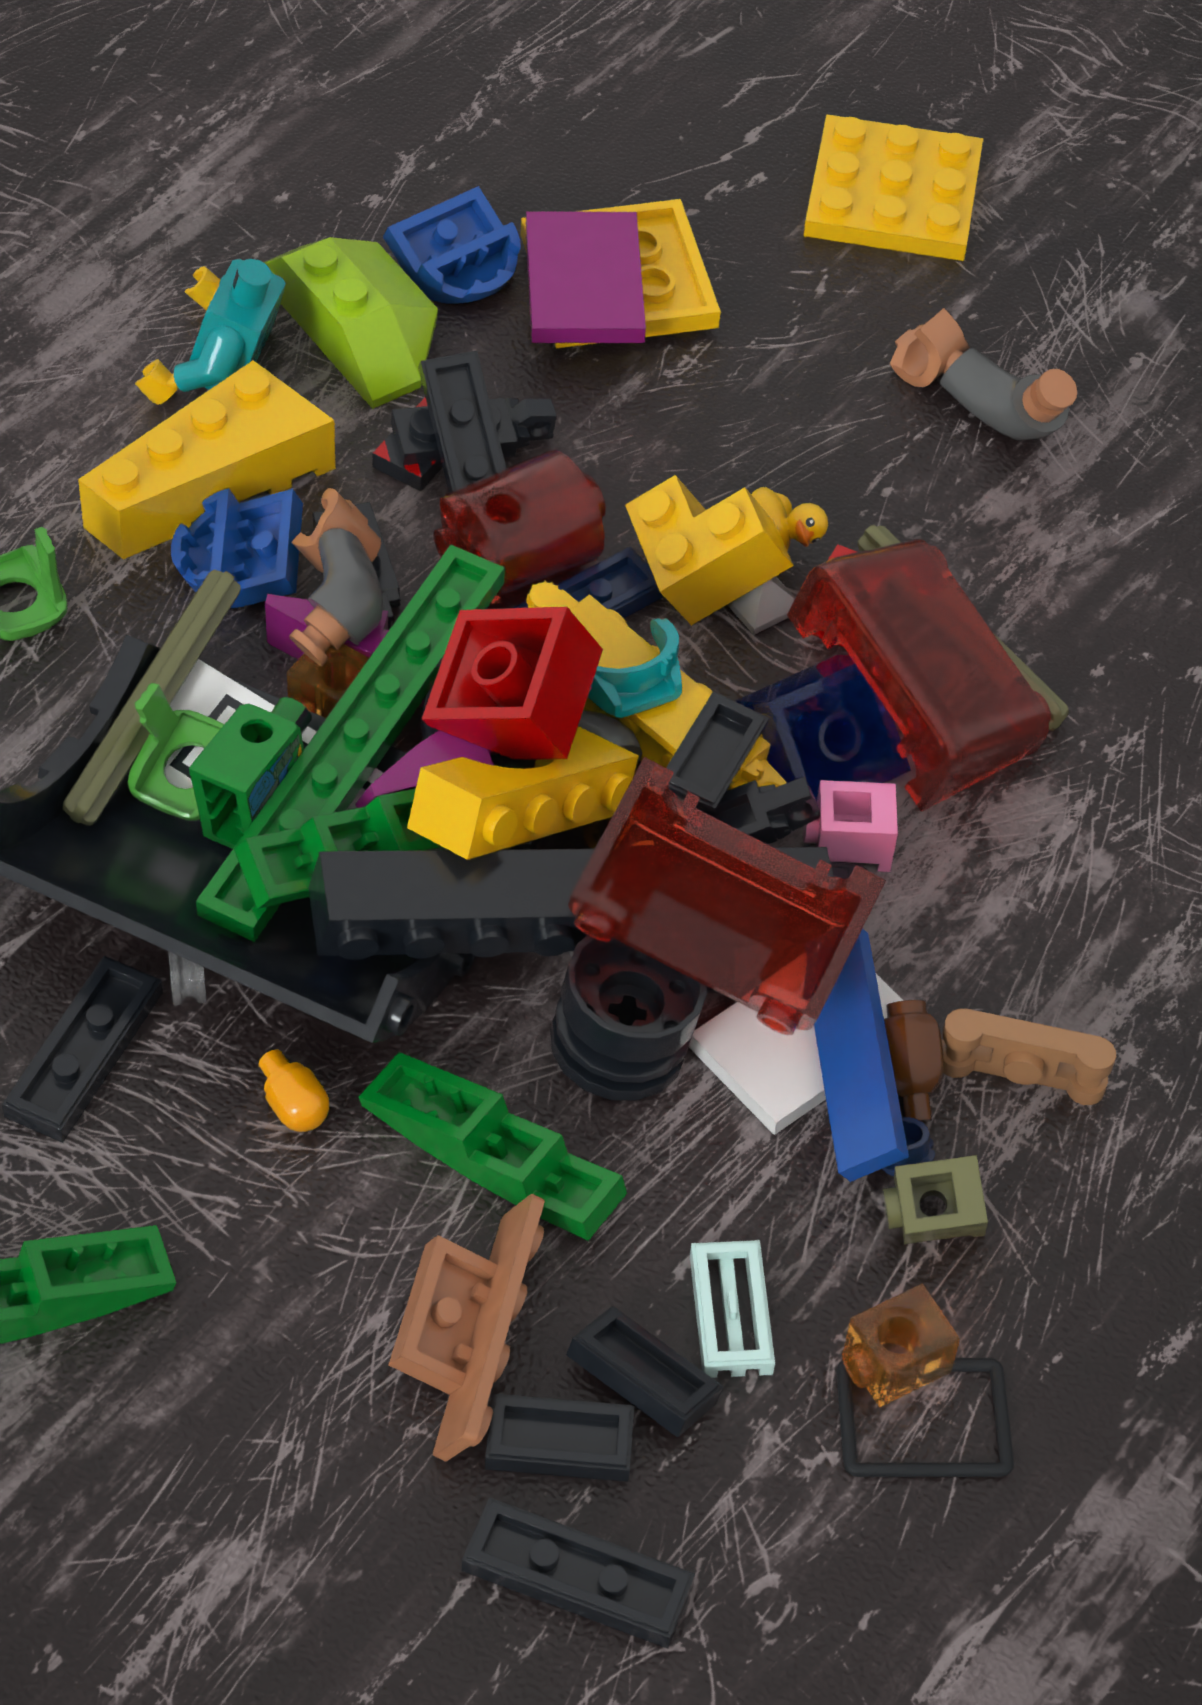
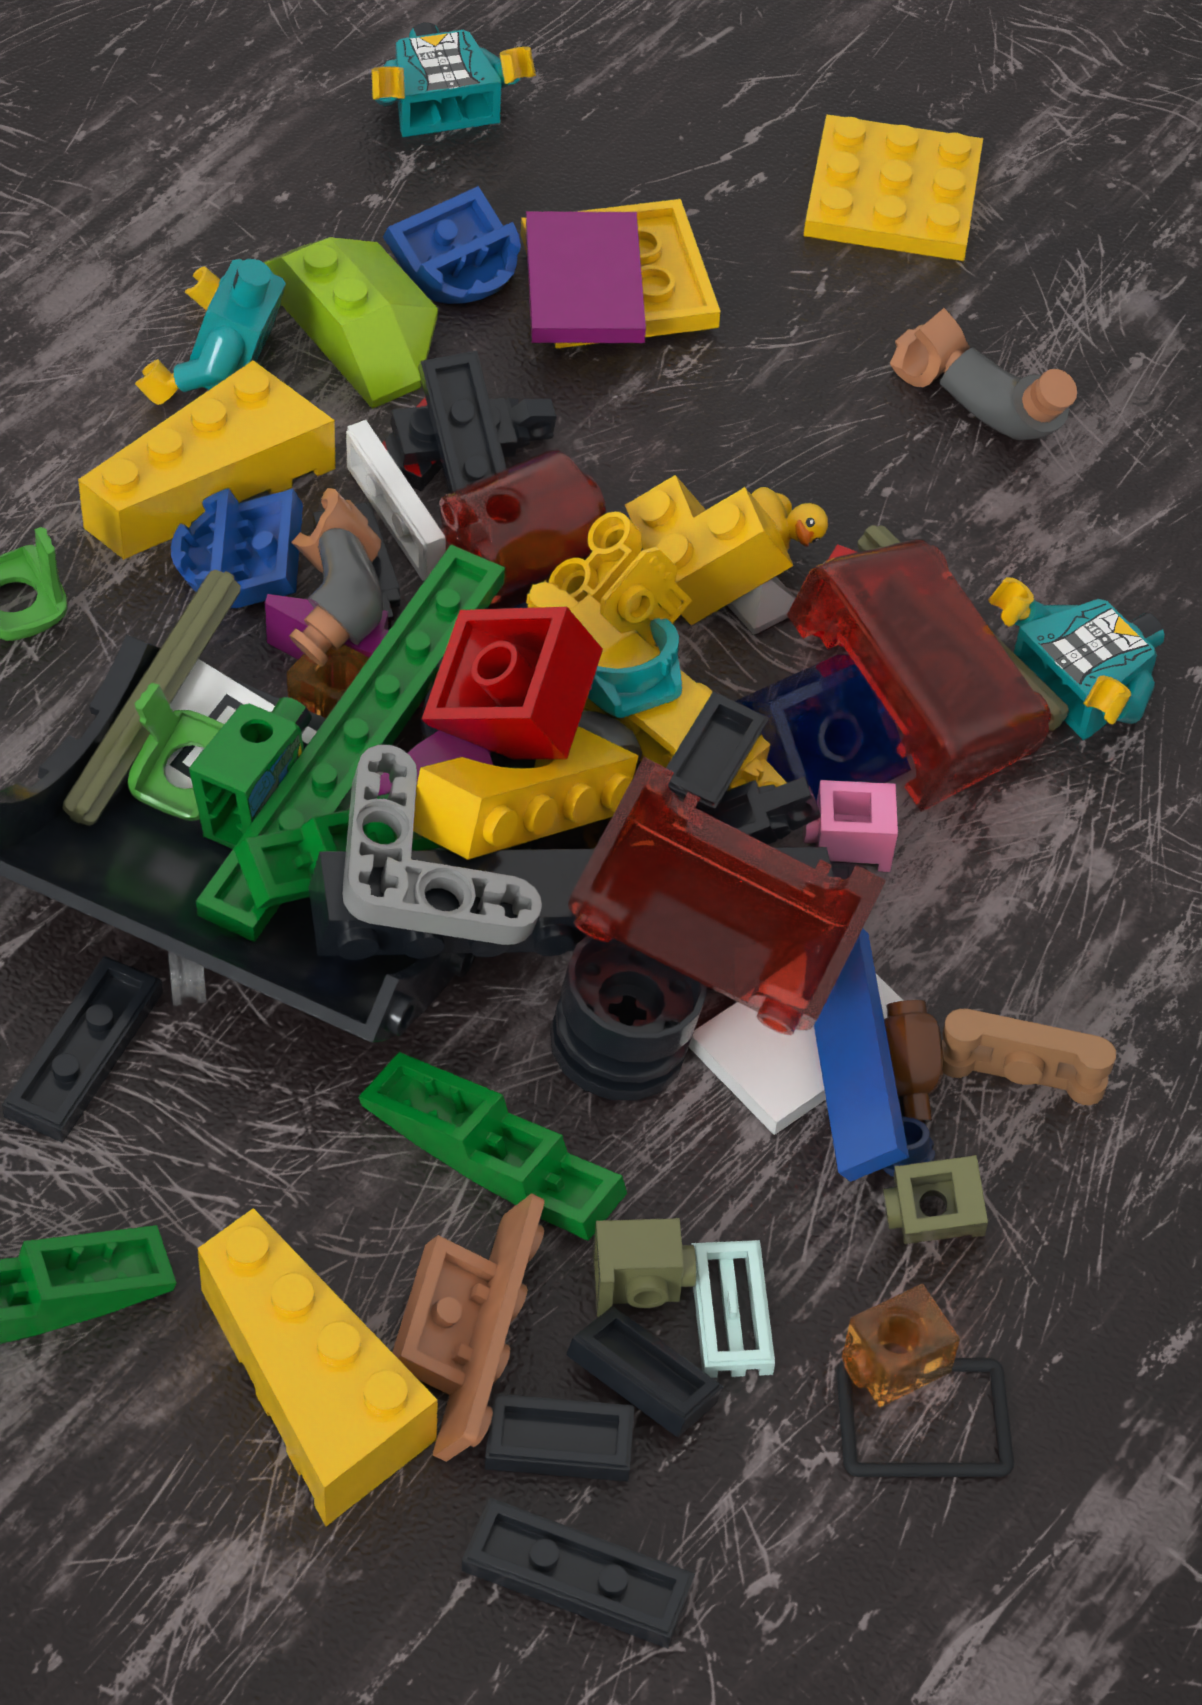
light orange cylinder [259,1049,329,1132] -> none
none -> yellow wedge [198,1208,438,1526]
none -> light grey beam [342,745,542,945]
none -> white tile [346,420,446,581]
none -> torso [371,22,536,137]
none -> yellow piece [549,512,693,646]
none -> olive brick [593,1218,696,1317]
none -> torso [988,577,1165,741]

